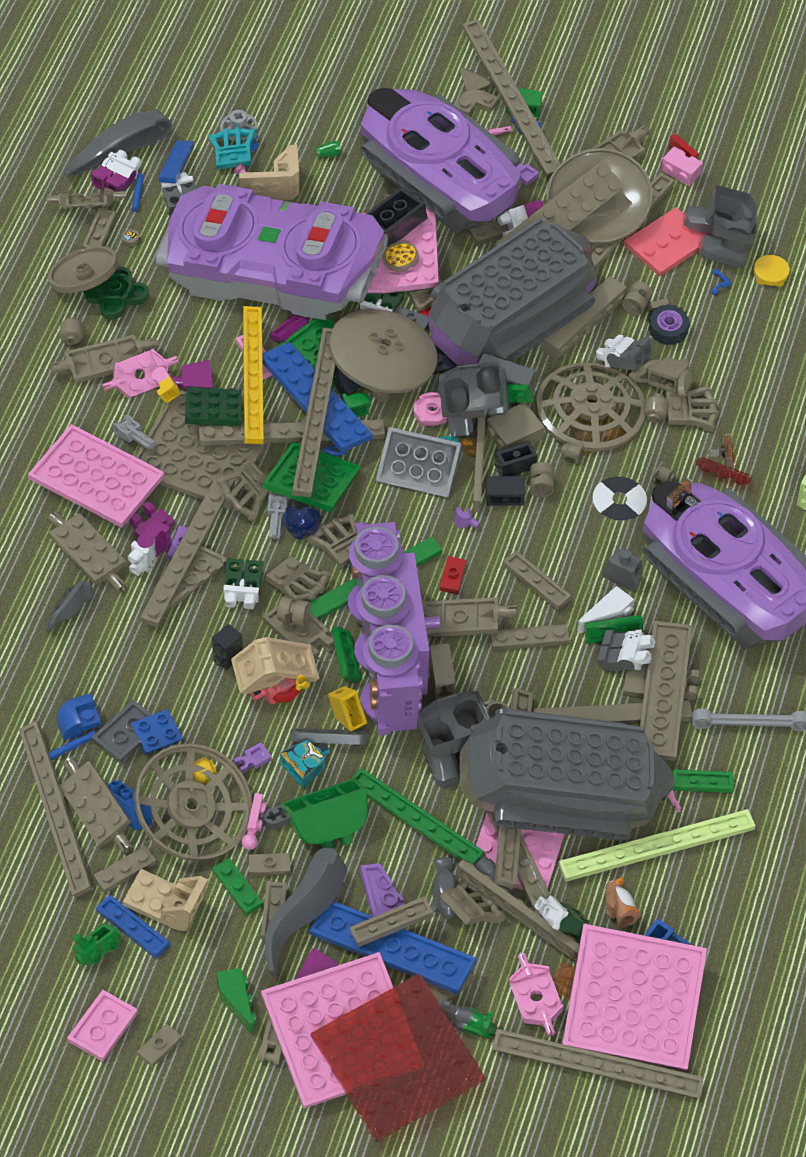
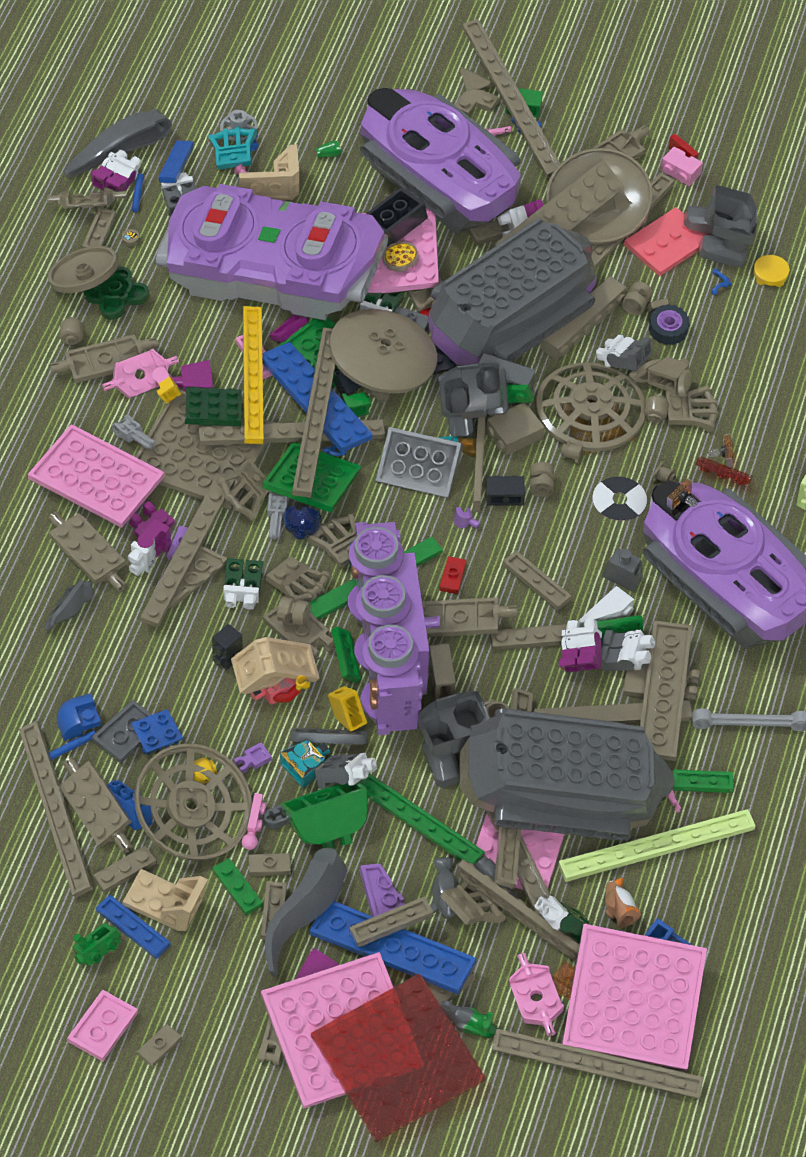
green slope [217,968,257,1033] -> none
bright pink plate [413,392,448,426] -> none
black brick [494,441,537,476] -> none
medium lavender plate [515,163,539,186] -> none
none -> hips [315,753,377,788]
none -> hips [559,618,602,673]

